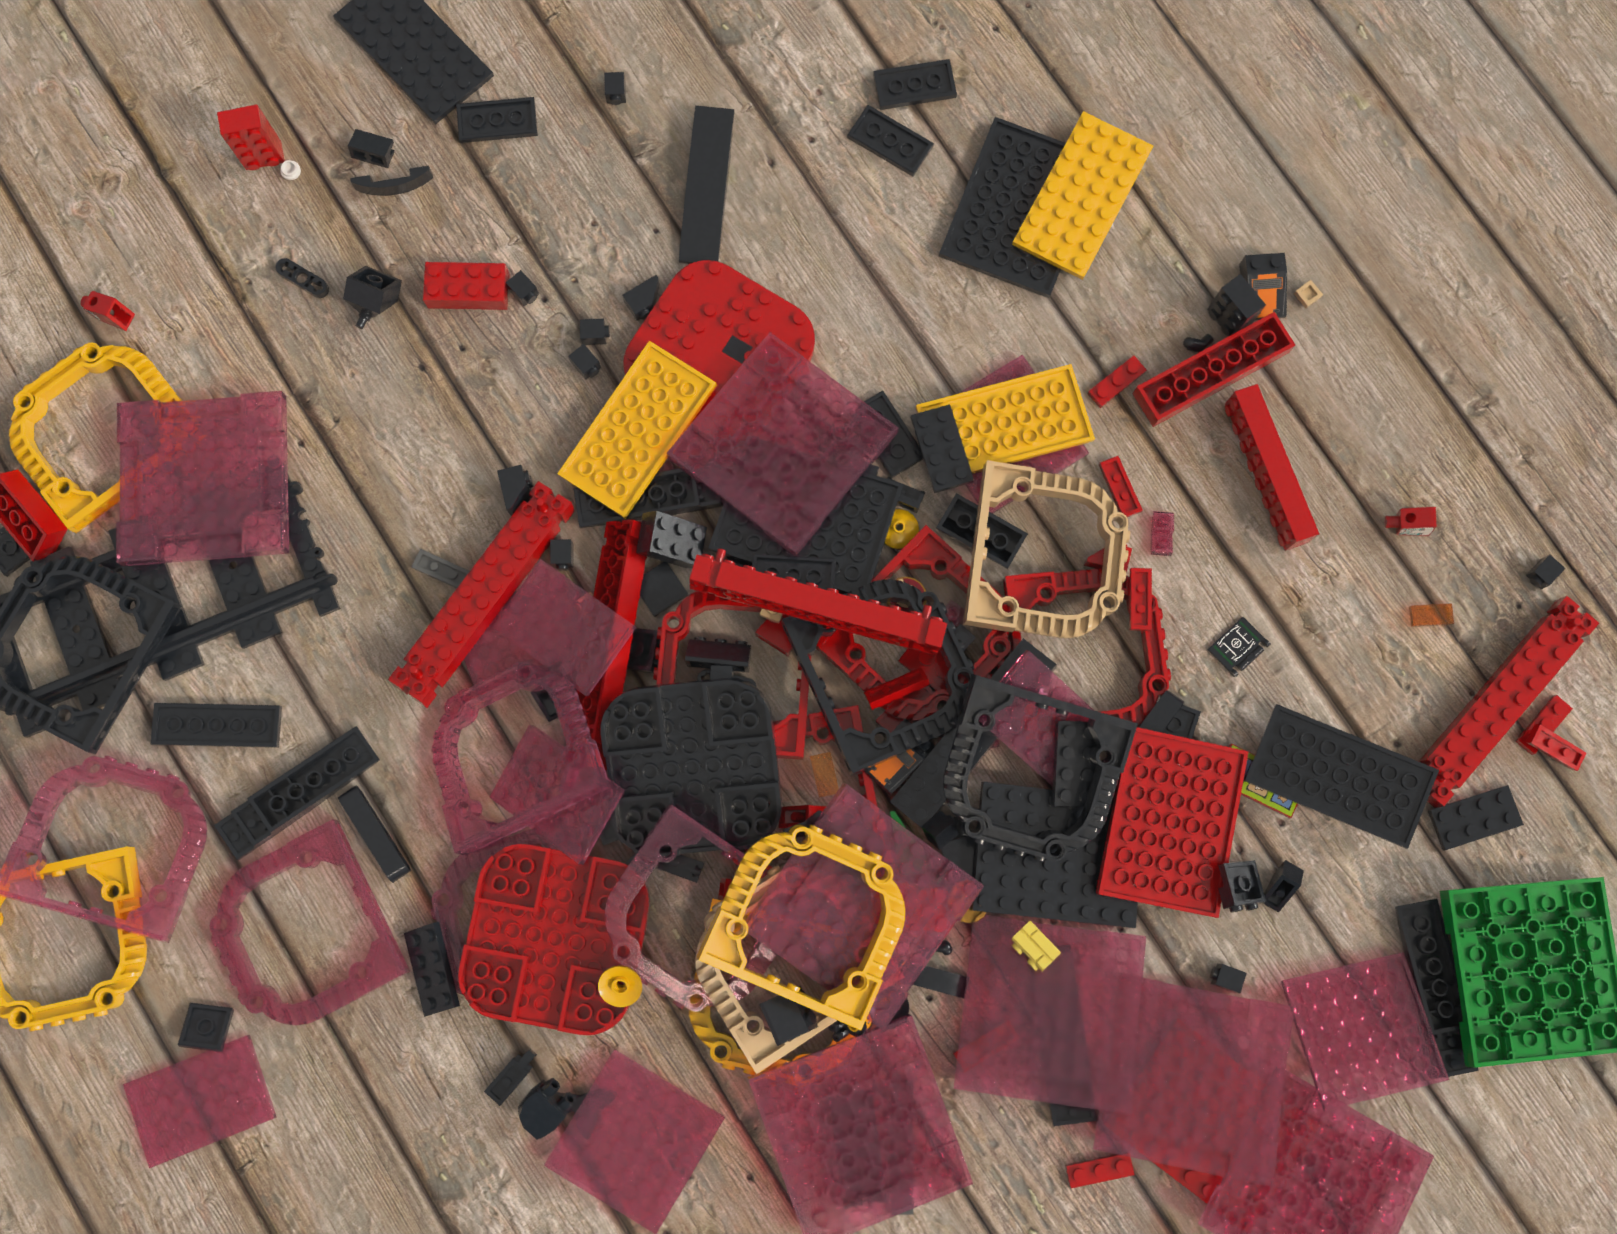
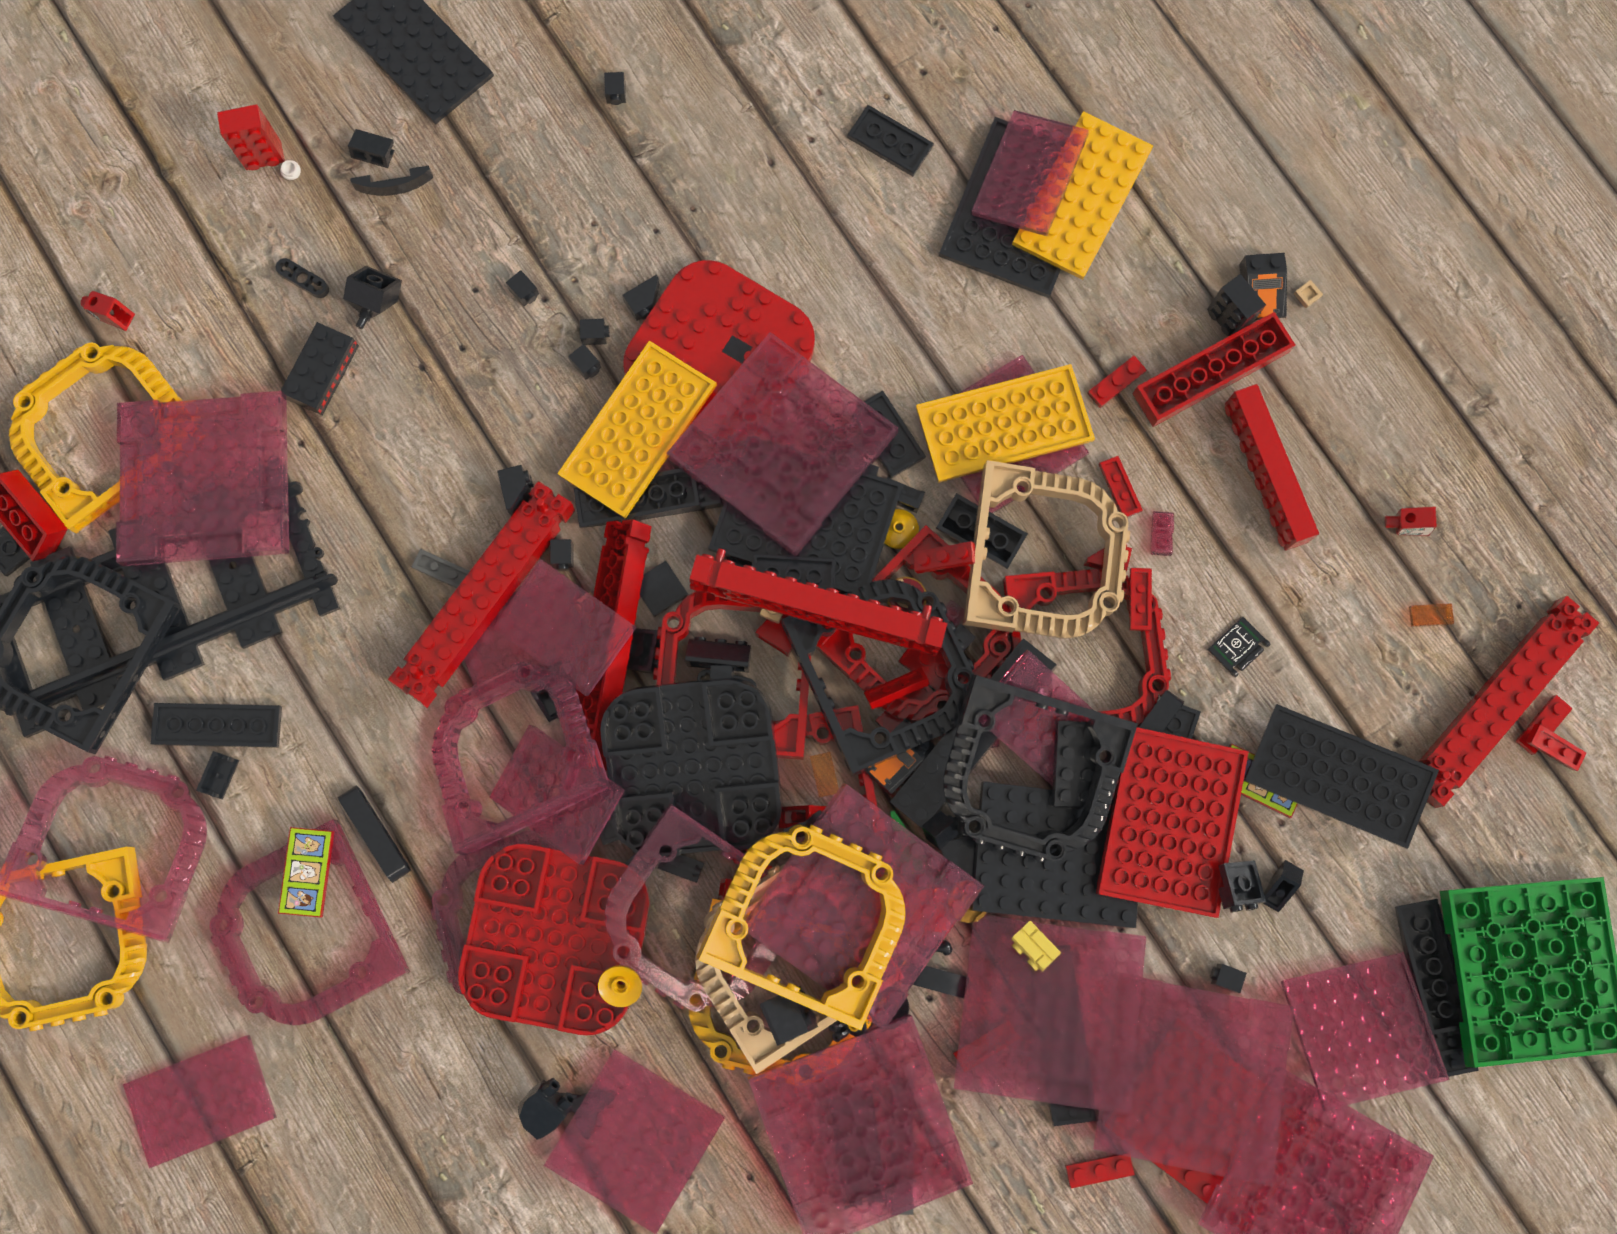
black tile [178,1003,234,1052] -> none
black slope [214,726,380,861] -> none
black plate [404,922,460,1017] -> none
red brick [423,262,509,310] -> none
black tile [456,97,538,143] -> none
black hinge [484,1049,537,1106] -> none
black brick [636,511,707,569] -> none
black slope [679,105,735,264] -> none
black plate [873,59,957,110] -> none
black plate [910,404,974,493] -> none
black arm [1183,334,1214,352] -> none
black plate [1428,785,1524,851] -> none
black brick [1526,554,1566,589] -> none
none -> black hinge [196,751,240,800]
none -> tile [278,827,335,918]
none -> black brick [280,322,359,416]
none -> red plate [914,541,975,574]
none -> clear pink plate [972,110,1089,236]

